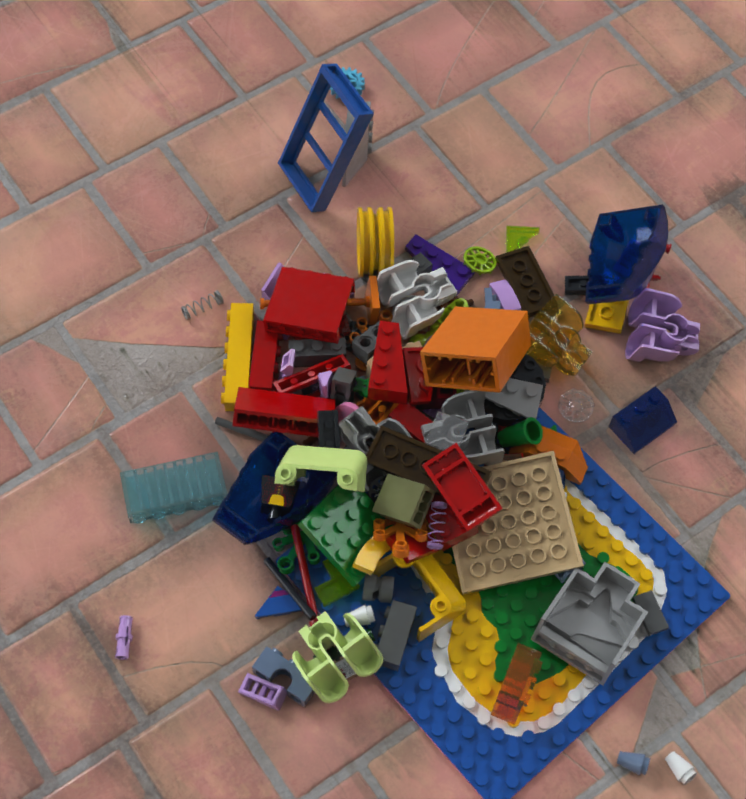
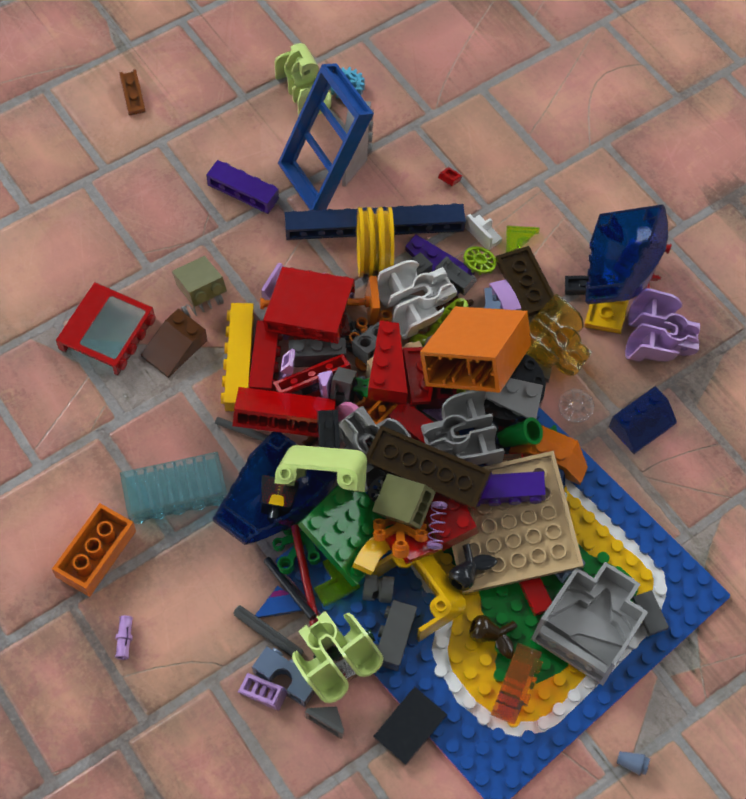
white cone [344,605,375,627] -> none
red slope [422,443,503,532] -> none
clear piece [425,412,469,450] -> none
white cone [665,751,697,785] -> none
none -> orange brick [52,503,136,597]
none -> panel [56,282,156,375]
none -> dark orange hinge [119,69,146,115]
none -> reddish brown slope [141,308,207,378]
none -> olive brick [172,256,227,307]
none -> dark purple brick [206,160,279,214]
none -> dark grey axle [233,605,304,657]
none -> yellowish green piece [274,43,332,117]
none -> dark blue brick [285,203,466,240]
none -> dark grey slope [305,707,344,739]
none -> black tile [373,686,448,765]
none -> dark grey hinge [435,256,477,296]
none -> red tile [438,167,462,186]
none -> black piece [448,544,497,591]
none -> white panel [465,214,502,250]
none -> dark brown piece [469,615,517,659]
none -> dark purple brick [477,471,546,507]
none -> red tile [518,577,552,616]

